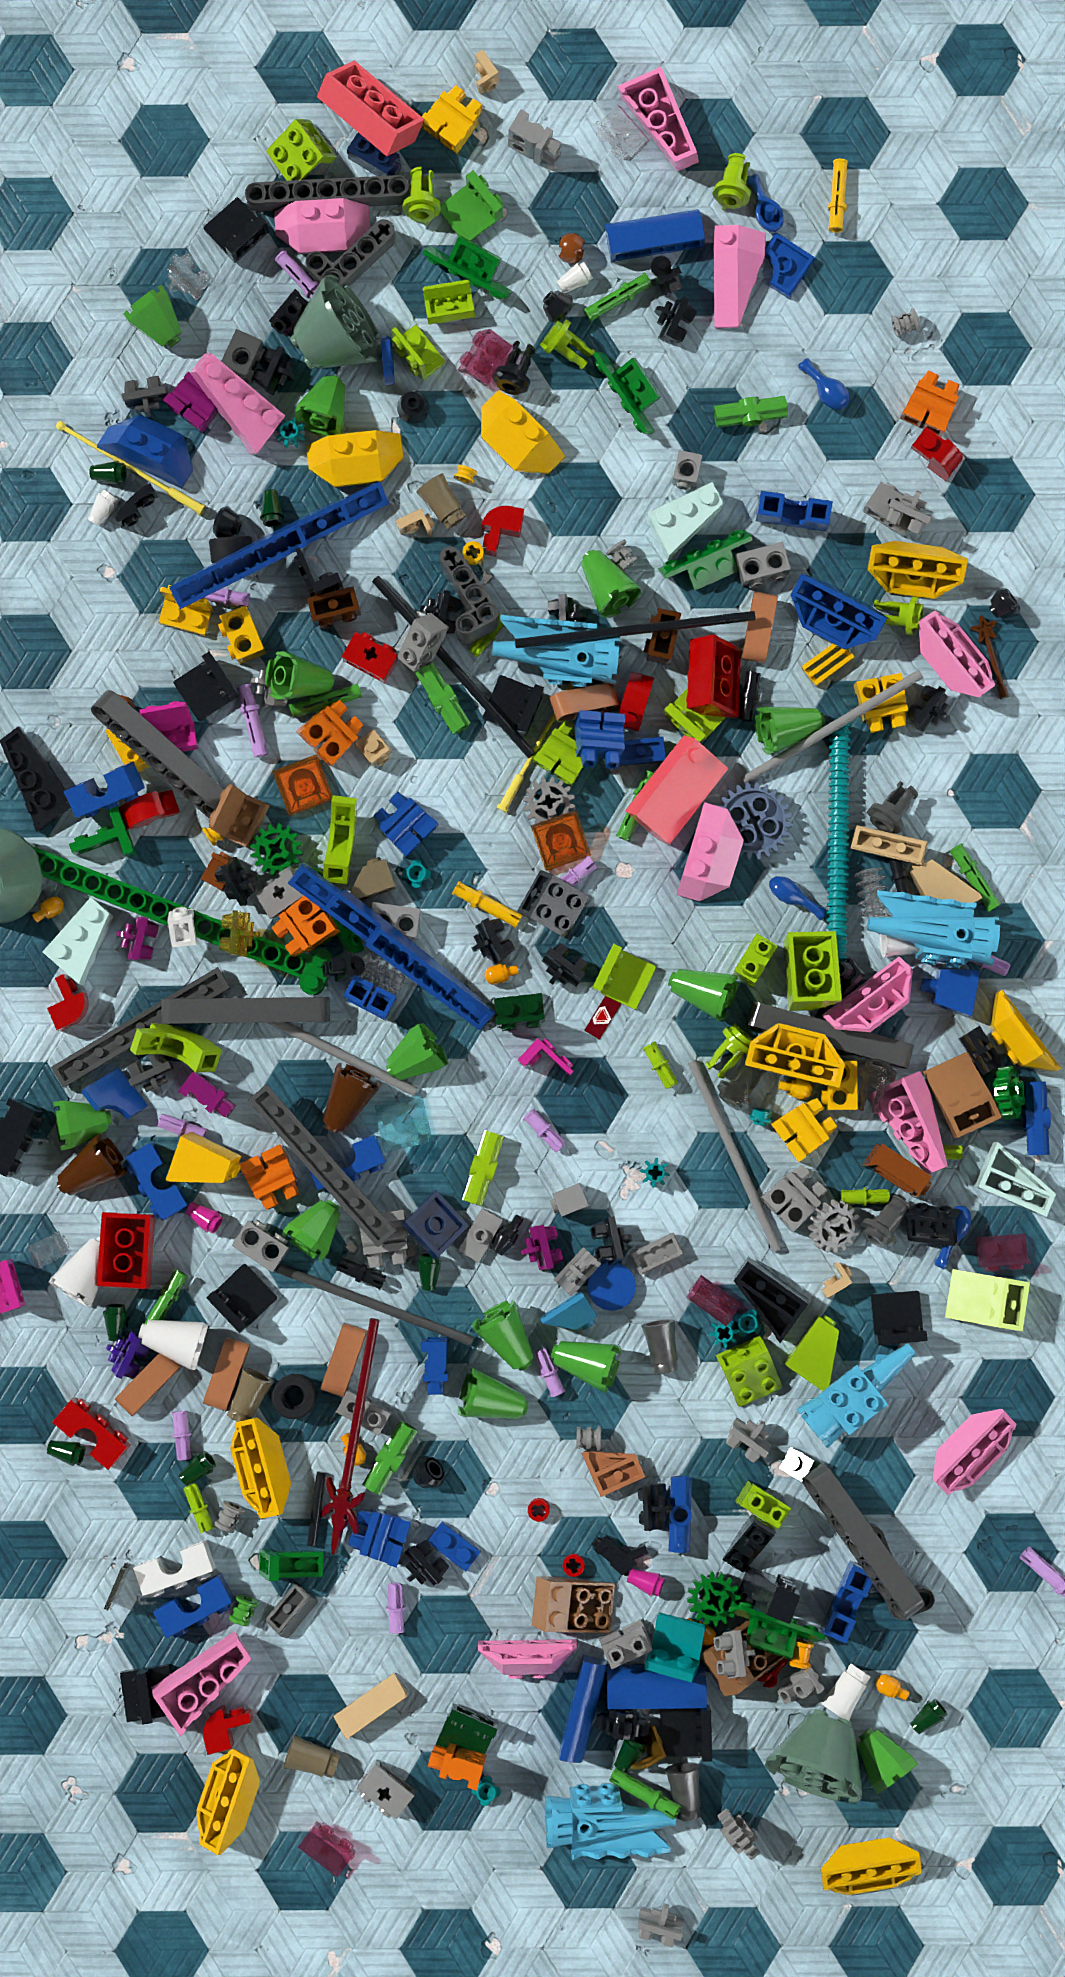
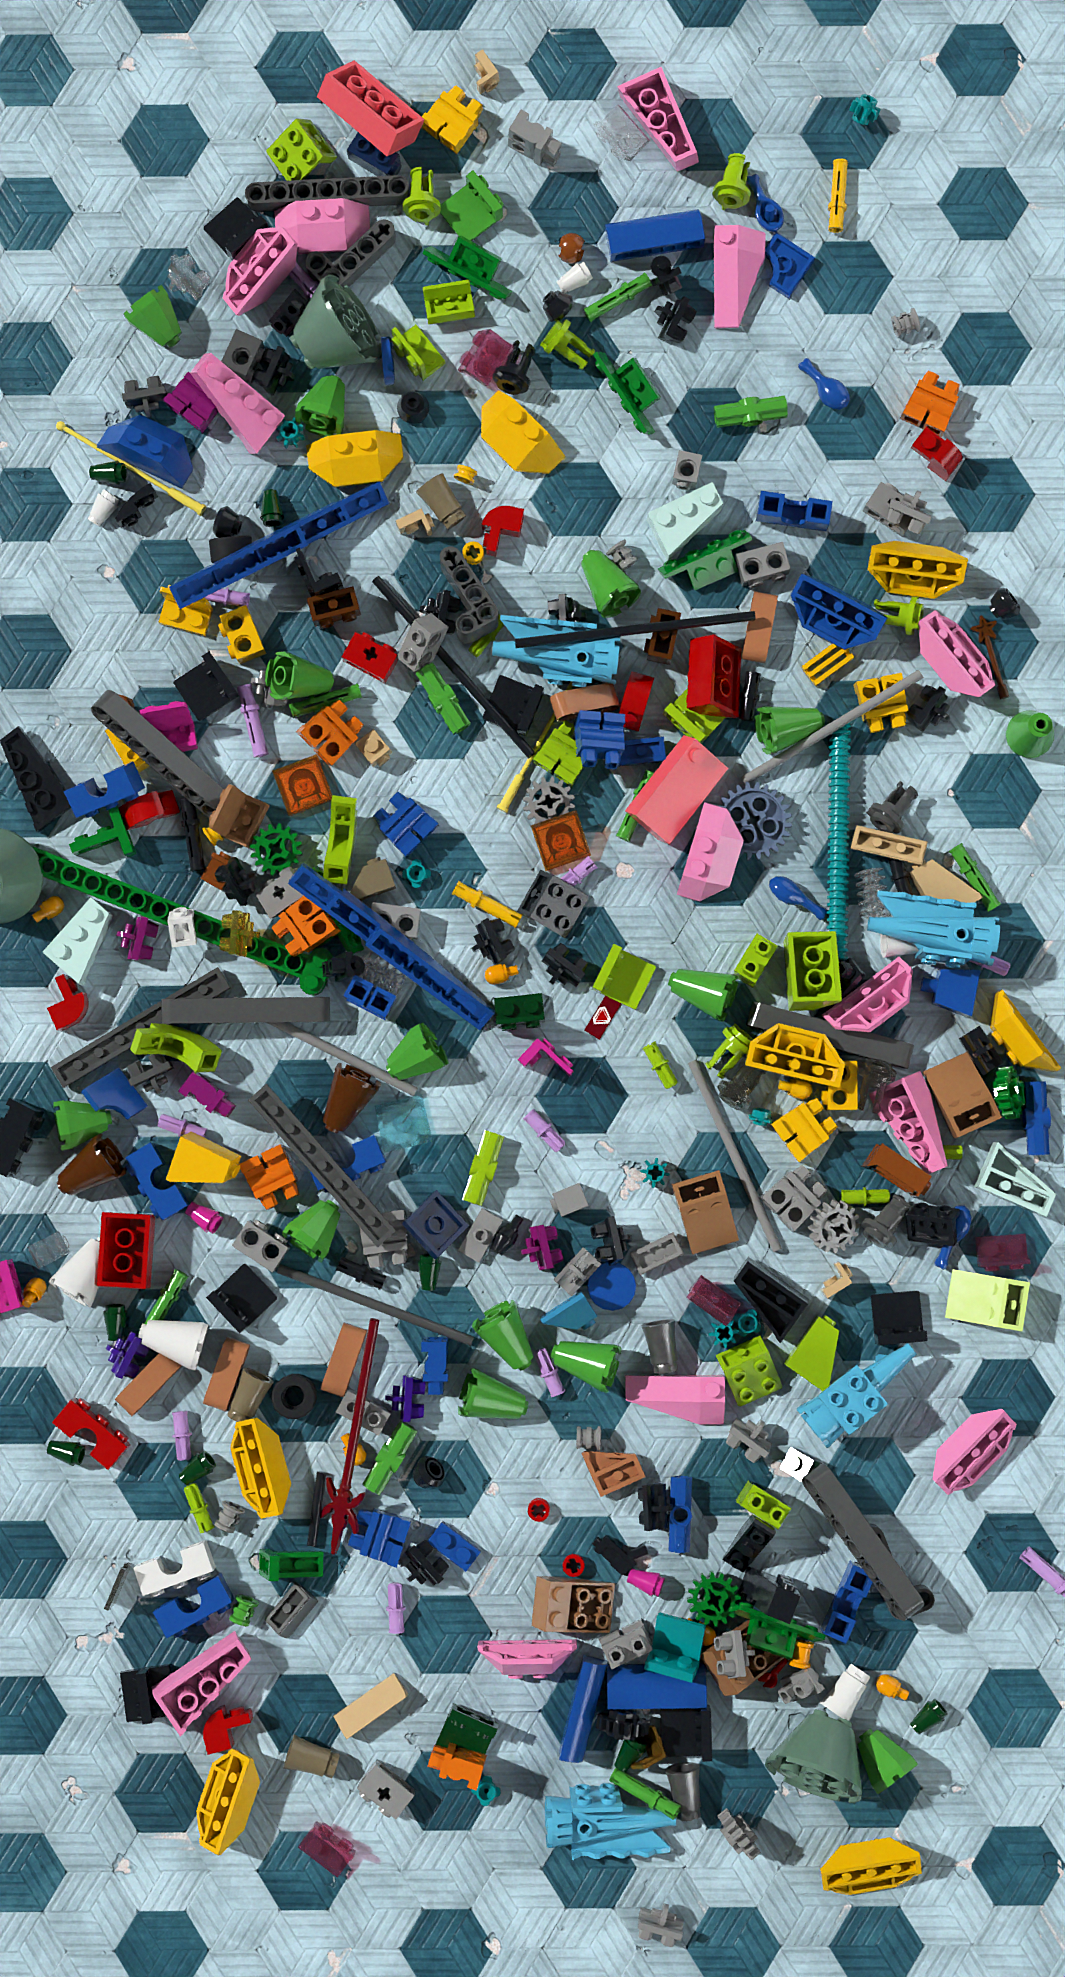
none -> light orange cylinder [22,1277,47,1308]
none -> black pin [179,798,206,872]
none -> bright pink wedge [223,226,298,316]
none -> dark purple hips [385,1375,426,1422]
none -> bright pink wedge [625,1375,725,1425]
none -> medium nougat slope [671,1170,739,1254]
none -> teal gear [849,94,881,125]
none -> bright green cone [1005,710,1054,759]

